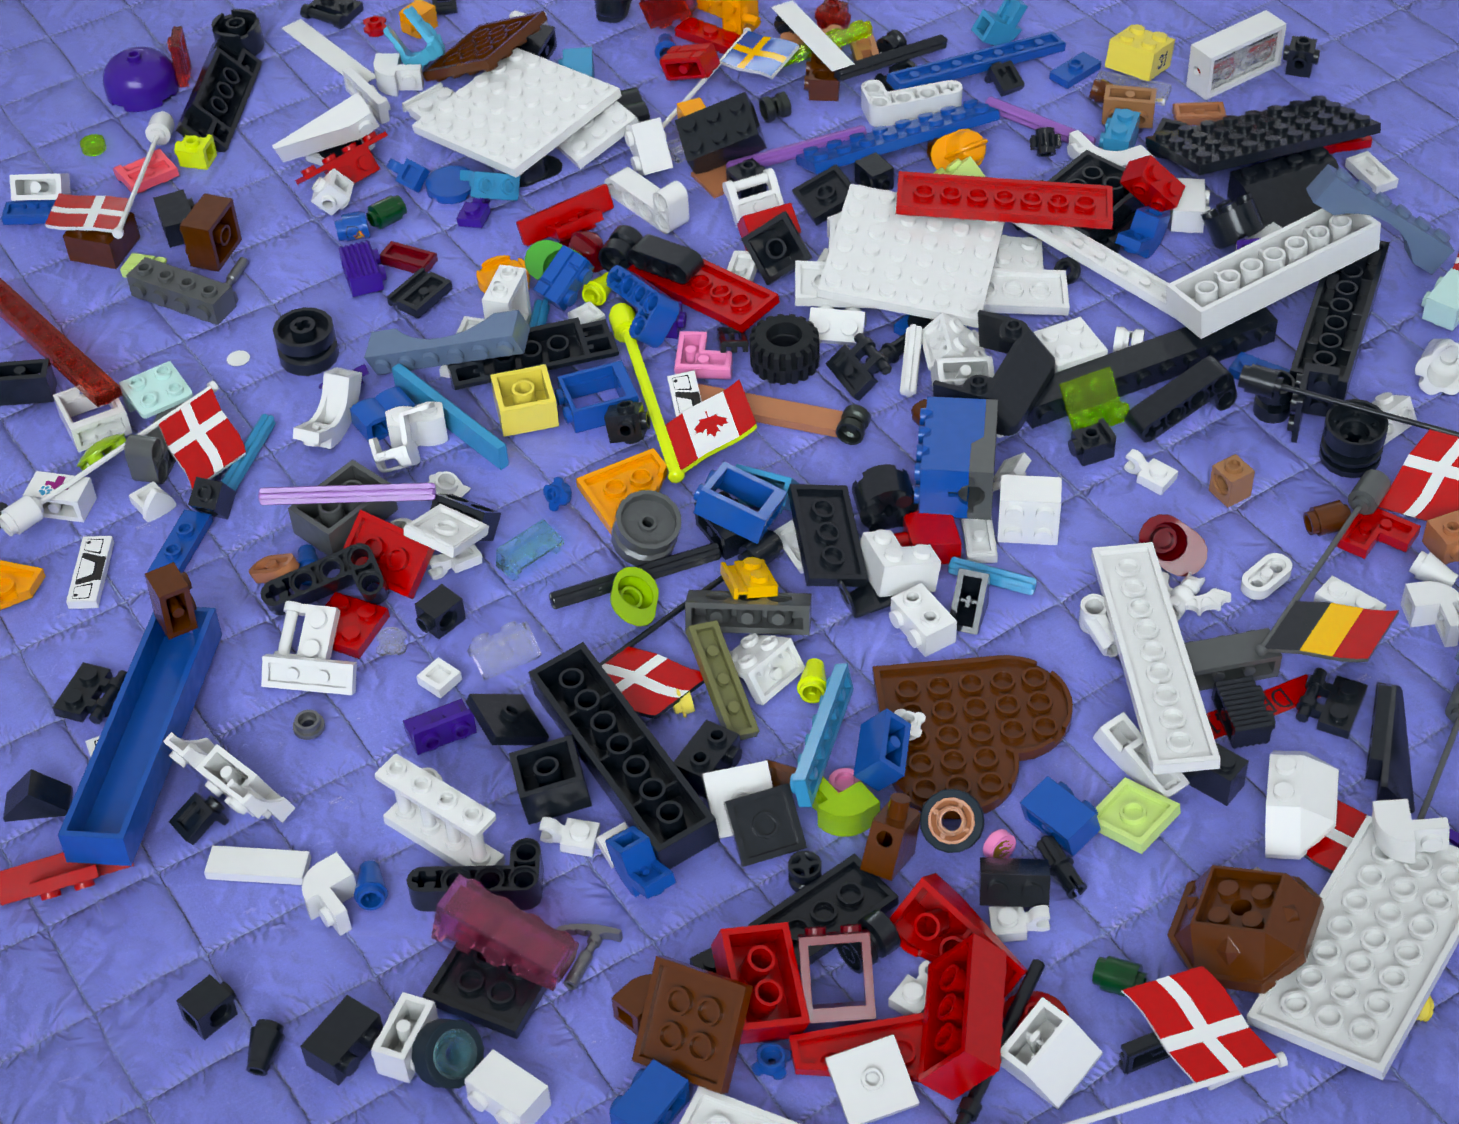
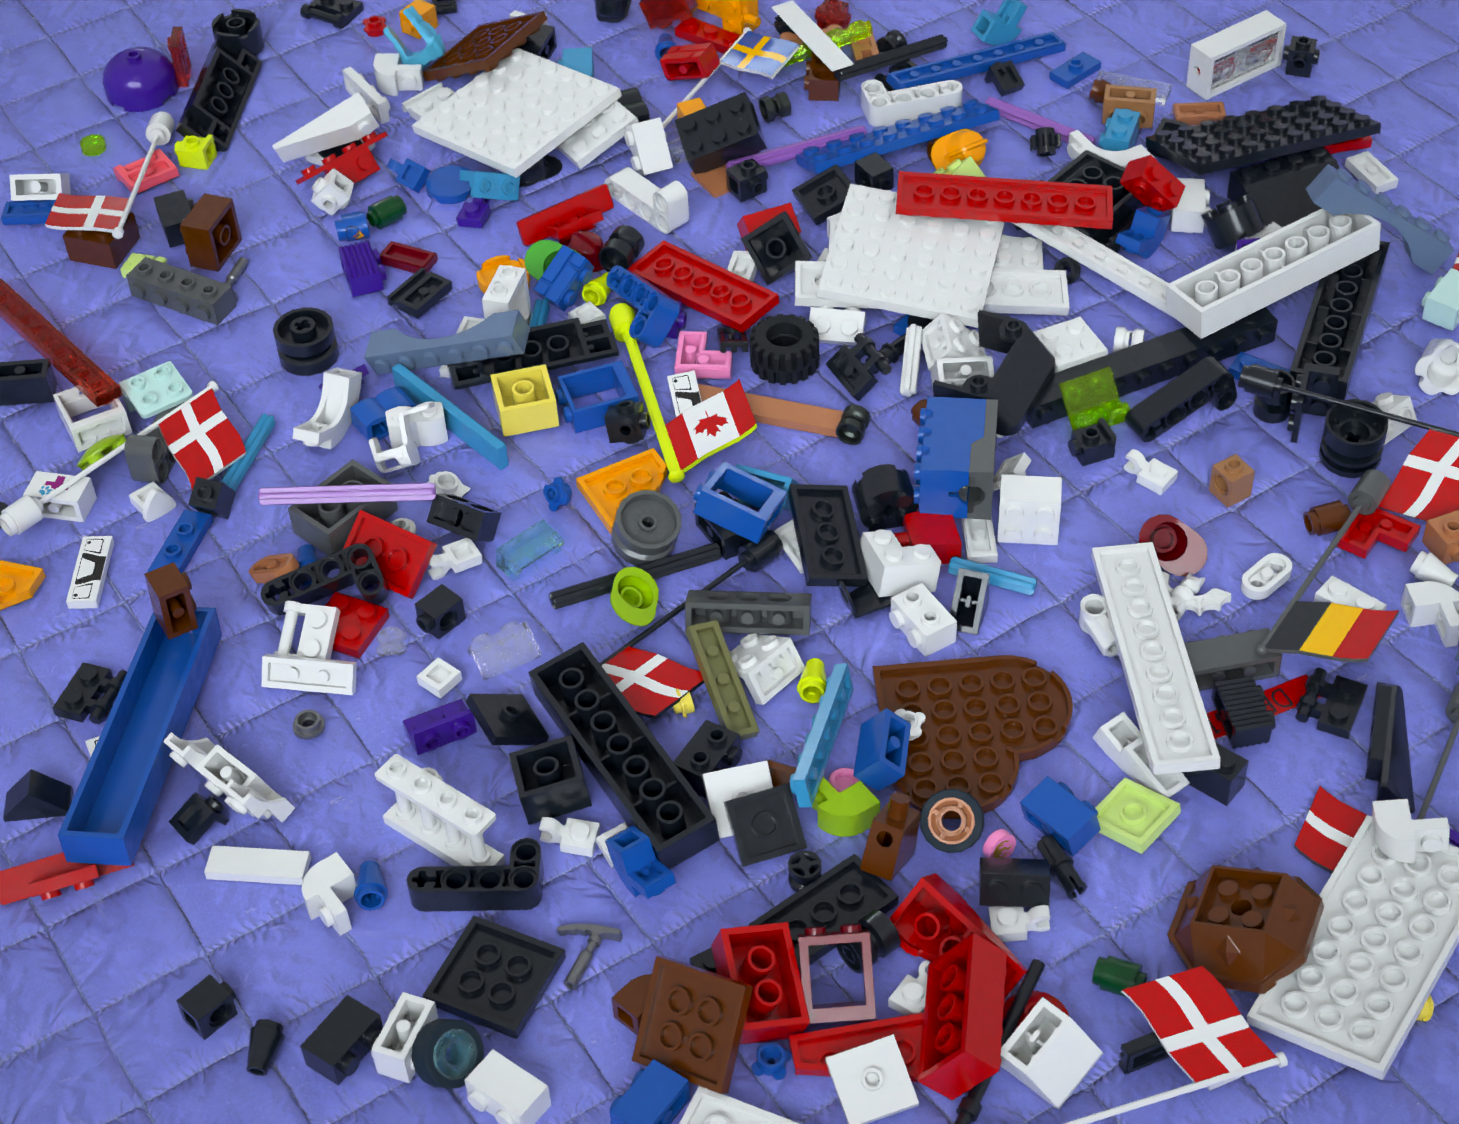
white sticker [227,351,250,366] -> none
white sticker [281,19,376,82] -> none
white plate [403,504,489,558] -> none
clear pink wedge [431,874,579,991] -> none
black beam [627,234,704,284] -> none
yellow plate [720,557,778,600] -> none
white plate [722,168,784,228] -> none
light yellow brick [1105,24,1175,82] -> none
white wedge [1265,750,1339,860] -> none

